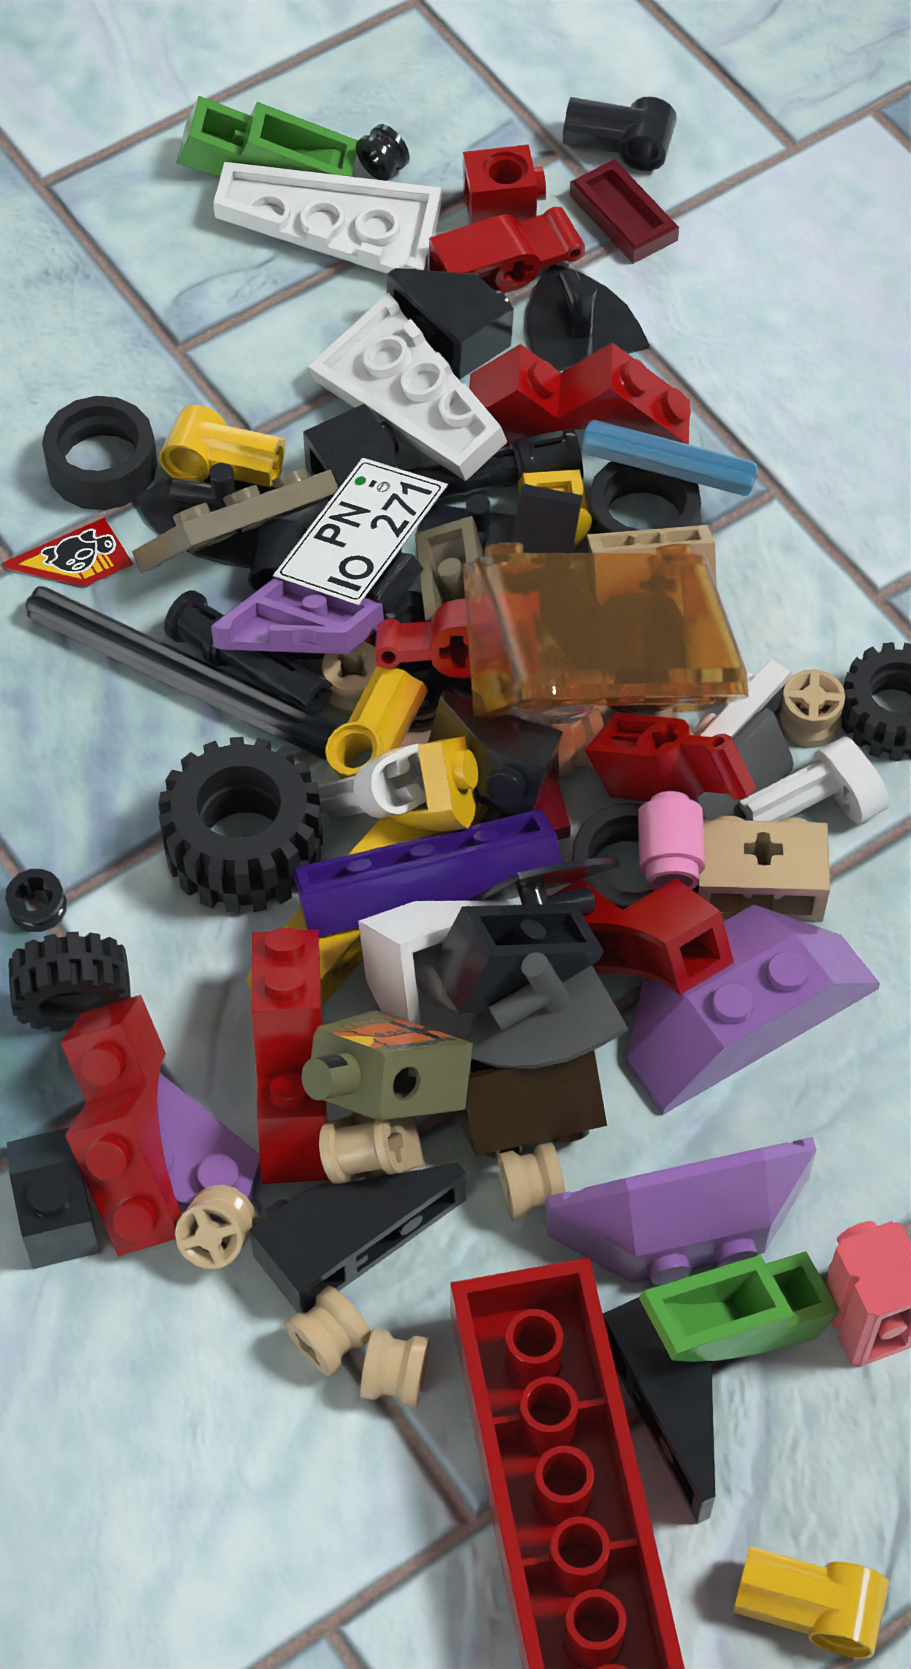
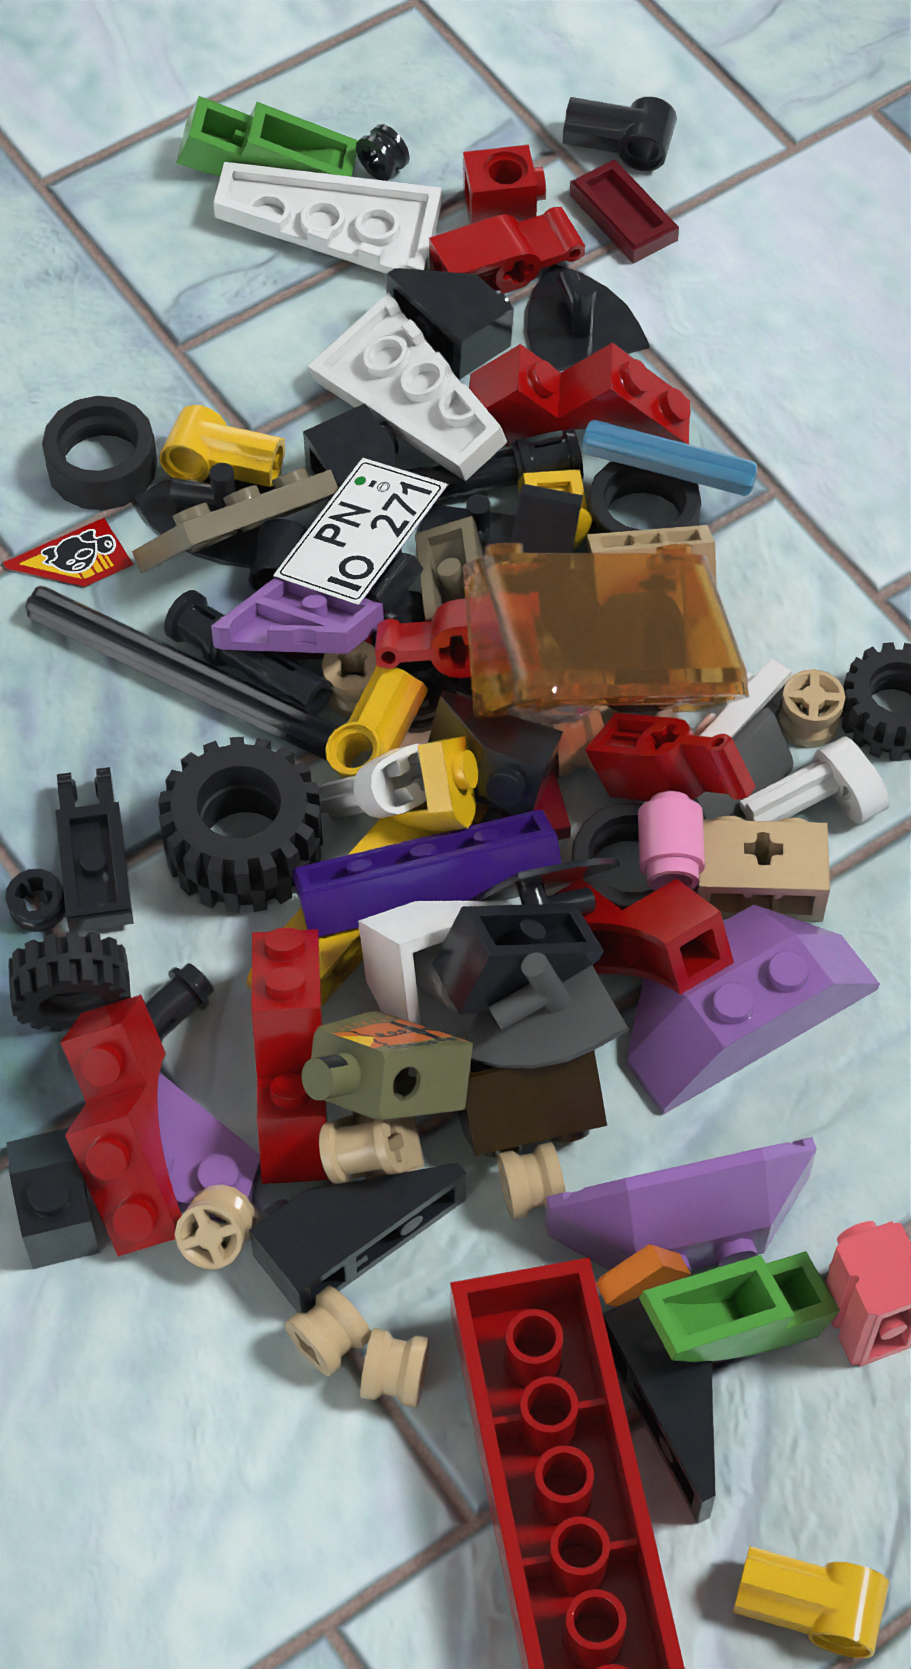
none -> black hinge [55,767,134,932]
none -> black pin [145,963,214,1043]
none -> orange tile [596,1244,691,1307]

